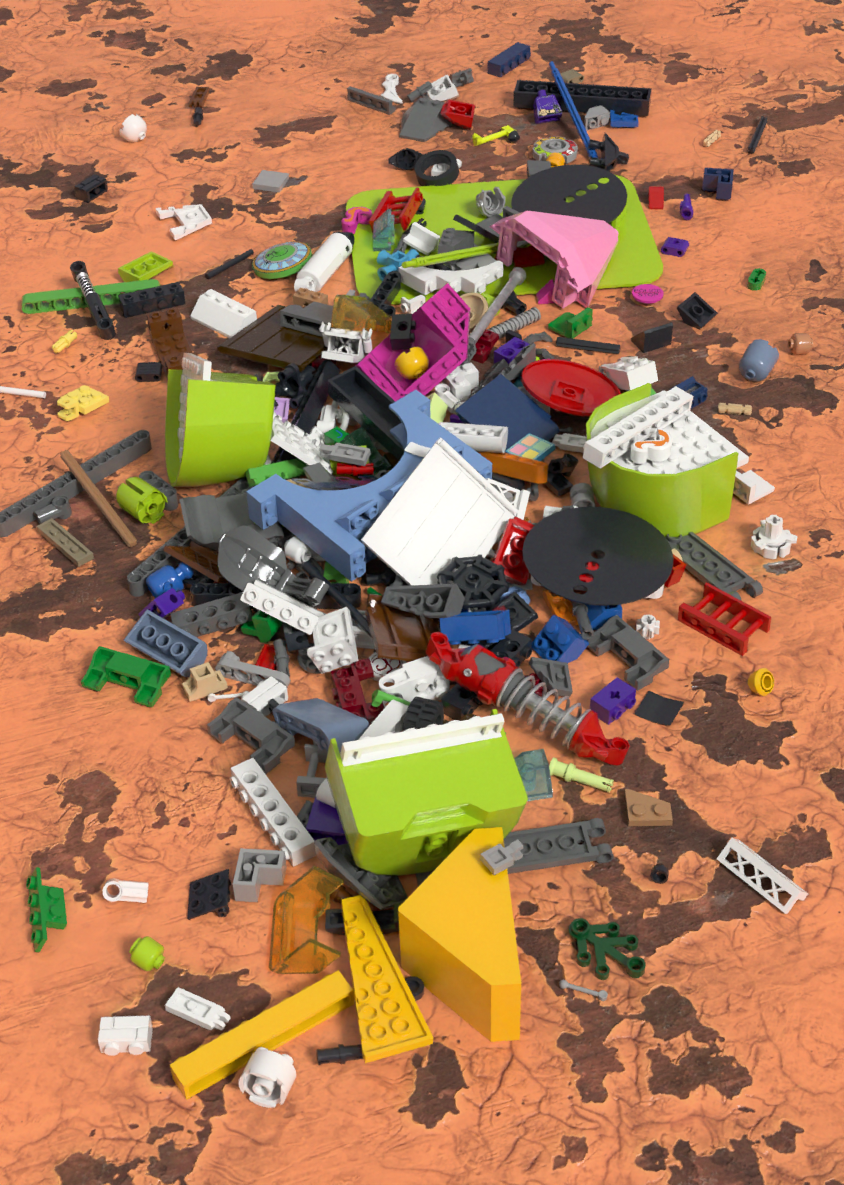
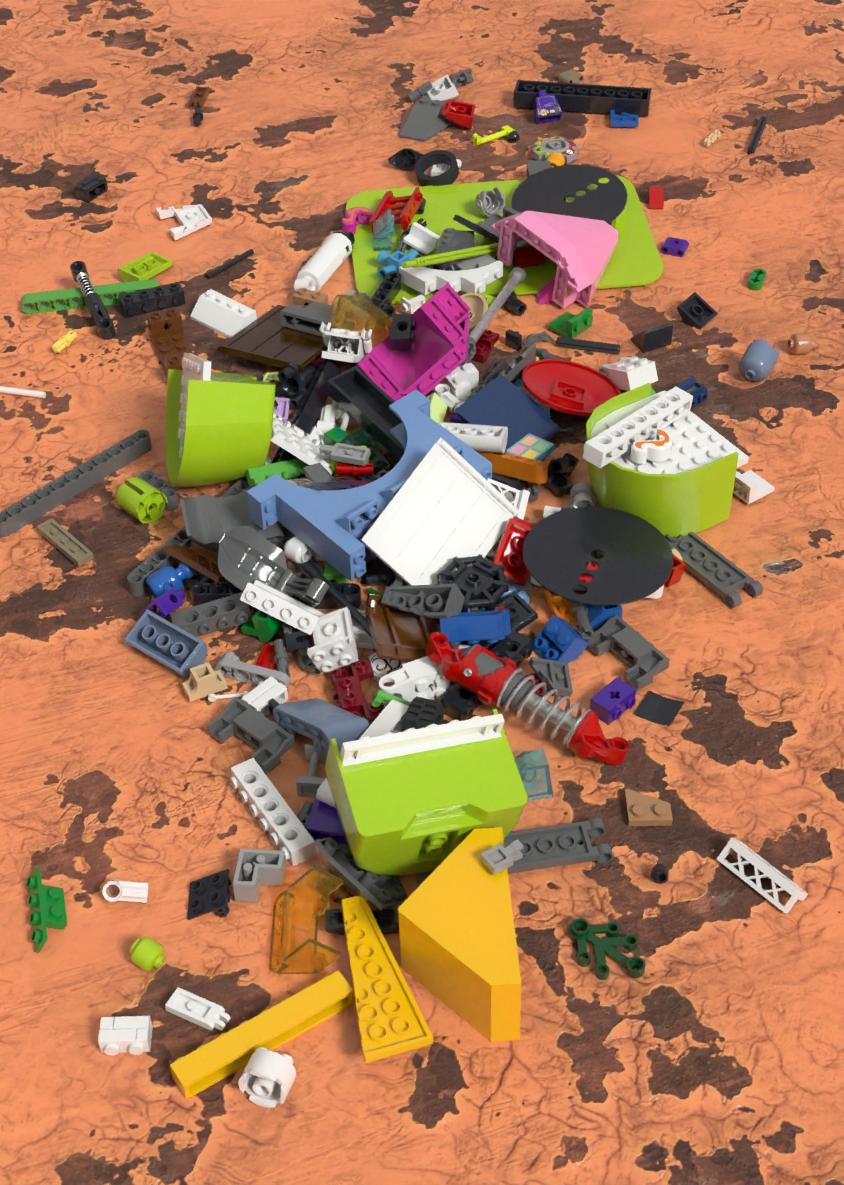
dark grey piece [34,495,72,524] -> none
light yellow plate [57,385,109,421] -> none
medium nougat axle [60,450,137,547] -> none
green bracket [81,646,171,708] -> none
white cylinder [120,114,147,142] -> none
black piece [135,362,163,382] -> none
light grey tile [252,170,289,193] -> none
dish [252,241,313,279] -> none
black pin [316,1044,363,1065] -> none
dark grey hinge [347,86,396,115] -> none
white piece [381,74,402,103] -> none
yellow cylinder [395,347,429,380] -> none
white sticker [405,442,431,457] -> none
black tile [405,977,424,1001] -> none
light grey piece [487,307,541,340] -> none
dark blue brick [488,42,531,78] -> none
dark purple brick [494,337,530,364] -> none
yellowish green pin [548,757,614,793] -> none
blue axle [549,61,601,168] -> none
white hinge [552,433,586,453] -> none
light grey hinge [559,979,608,1001] -> none
light grey slope [584,105,610,131] -> none
black connector [588,132,629,172] -> none
dark pink piece [632,284,664,303] -> none
white gear [636,615,660,639] -> none
red fence [678,582,771,656] -> none
dark purple piece [679,193,694,221] -> none
dark blue brick [702,167,734,200] -> none
tan axle [718,403,752,415] -> none
yellow cone [748,668,774,696] -> none
white piece [751,515,797,559] -> none

